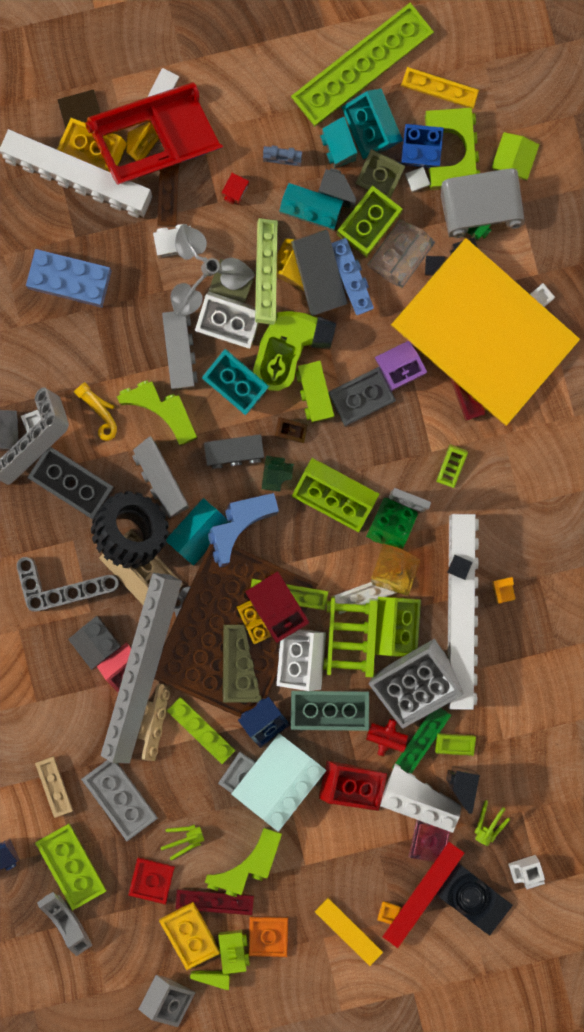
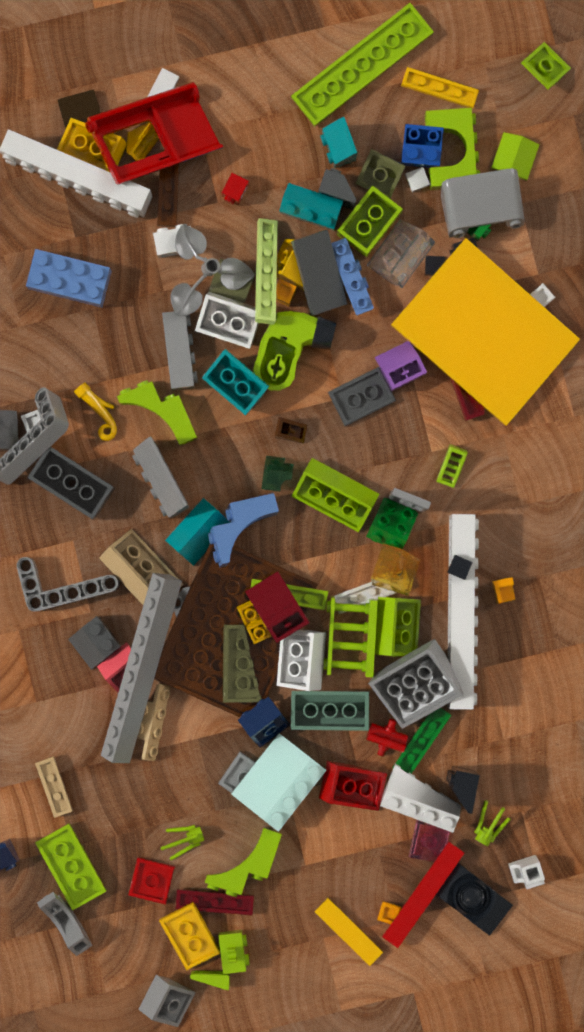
light grey tile [81,760,158,841] -> none
black tyre [91,491,169,569] -> none
lime plate [167,697,235,764] -> none
dark grey brick [204,434,264,469] -> none
orange tile [249,916,288,957] -> none
sand blue plate [263,145,302,167] -> none
lime brick [295,361,334,423] -> none
teal slope [341,88,403,159] -> none
lime tile [435,733,476,756] -> none
none -> light orange panel [276,279,297,307]
none -> lime slope [521,42,571,90]

